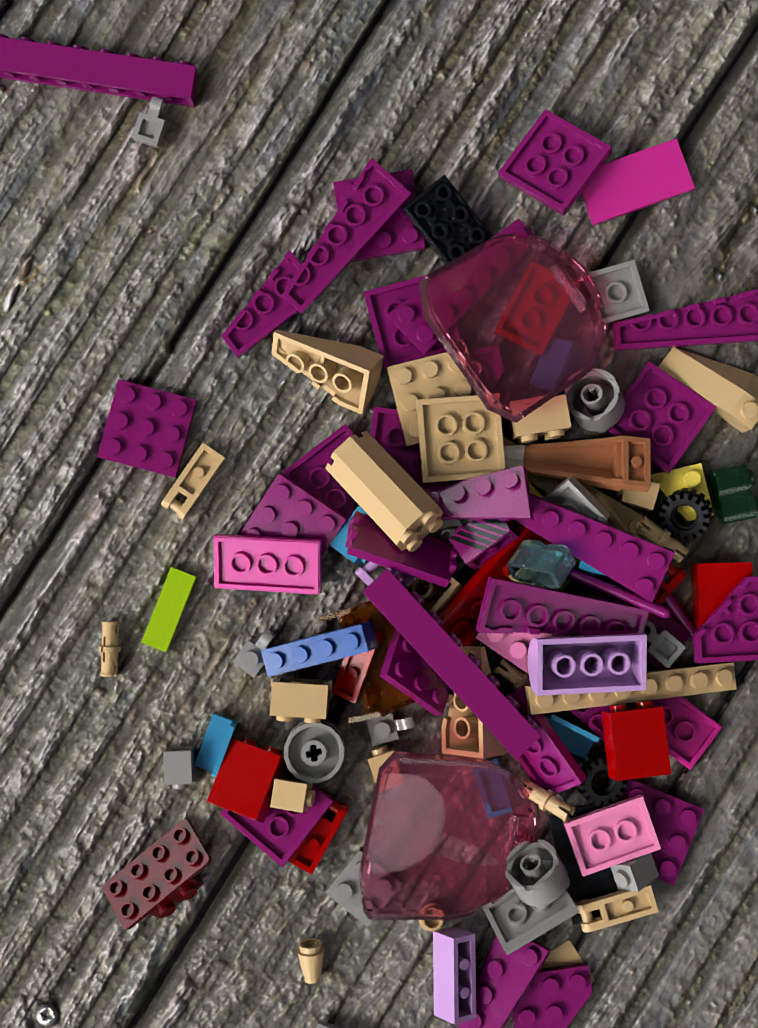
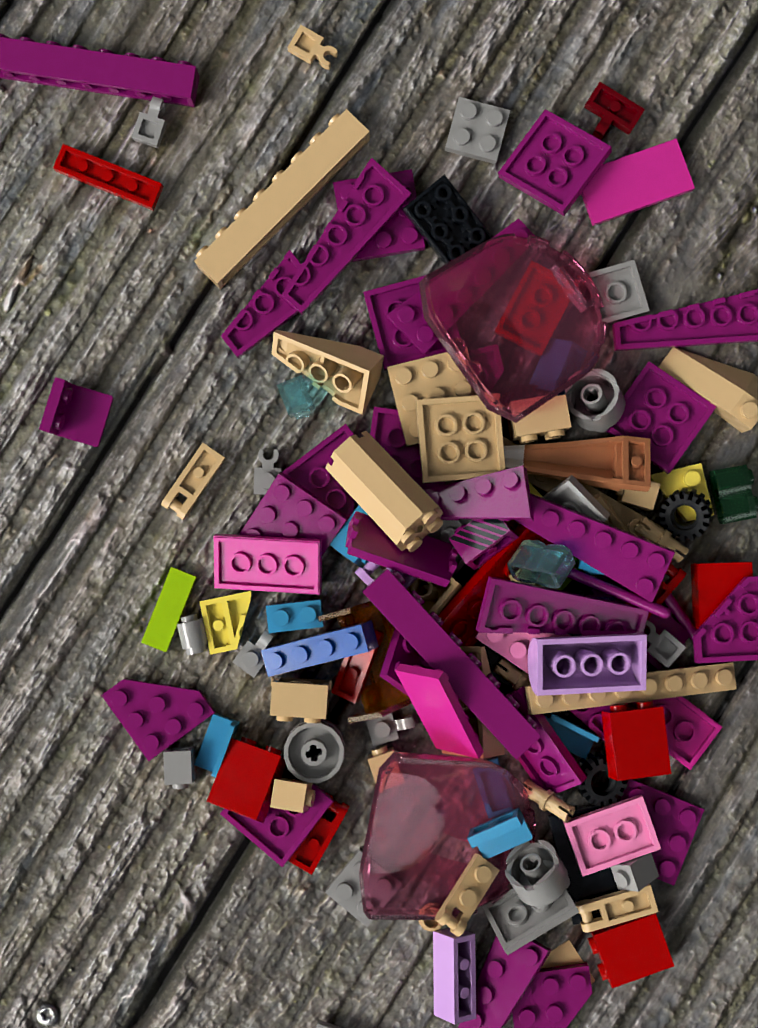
magenta plate [97,379,198,478] -> none
tan pin [99,621,121,677] -> none
bracket [103,819,211,930] -> none
tan cone [297,938,324,984] -> none
none -> magenta bracket [39,377,114,447]
none -> red plate [53,144,164,211]
none -> magenta plate [101,678,216,761]
none -> light grey brick [177,614,208,655]
none -> tan brick [194,109,370,290]
none -> light yellow wing [199,591,252,655]
none -> light grey plate [254,449,282,495]
none -> dark azure brick [266,599,325,633]
none -> clear light blue brick [277,375,315,420]
none -> tan plate [287,25,338,70]
none -> dark pink tile [395,664,484,759]
none -> tan plate [435,853,500,937]
none -> light grey plate [445,97,510,164]
none -> dark azure panel [467,807,533,859]
none -> dark red plate [584,82,645,140]
none -> red brick [587,913,674,989]

